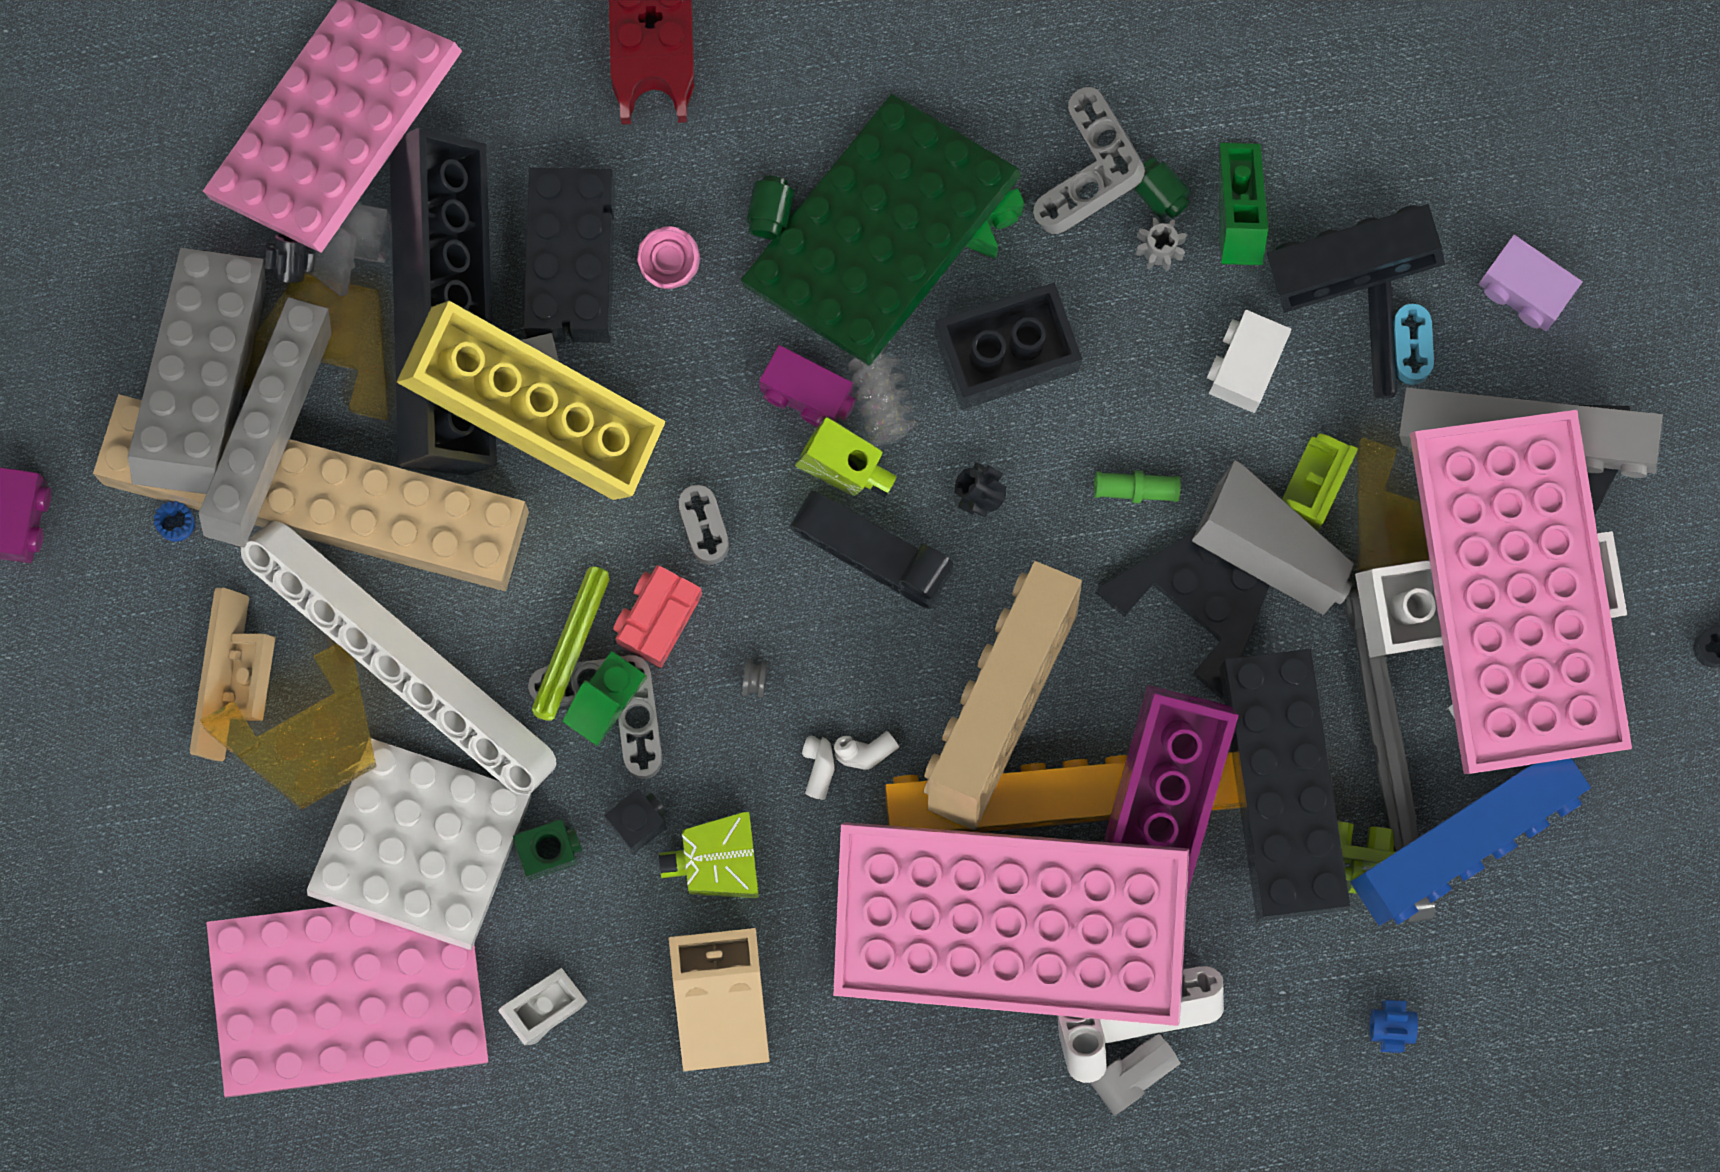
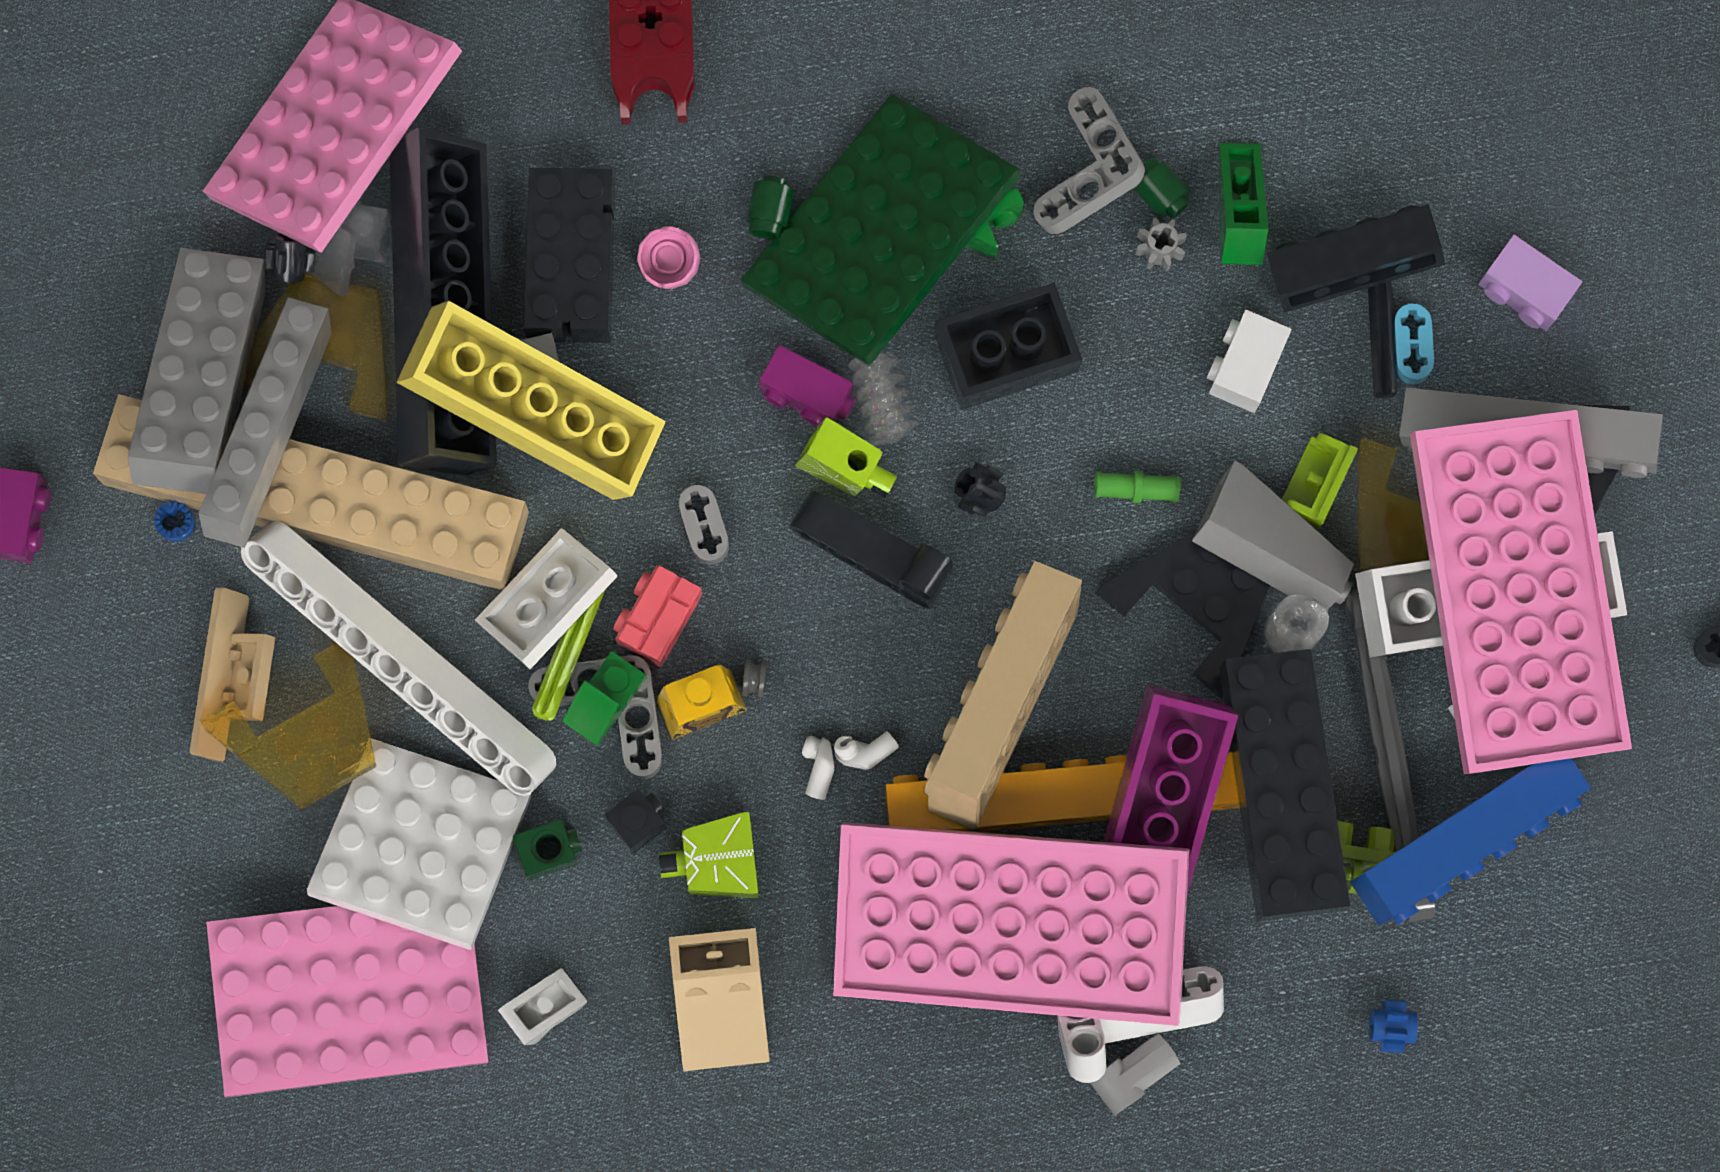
none -> white plate [475,528,617,669]
none -> yellow torso [656,664,747,740]
none -> clear piece [1264,594,1329,653]

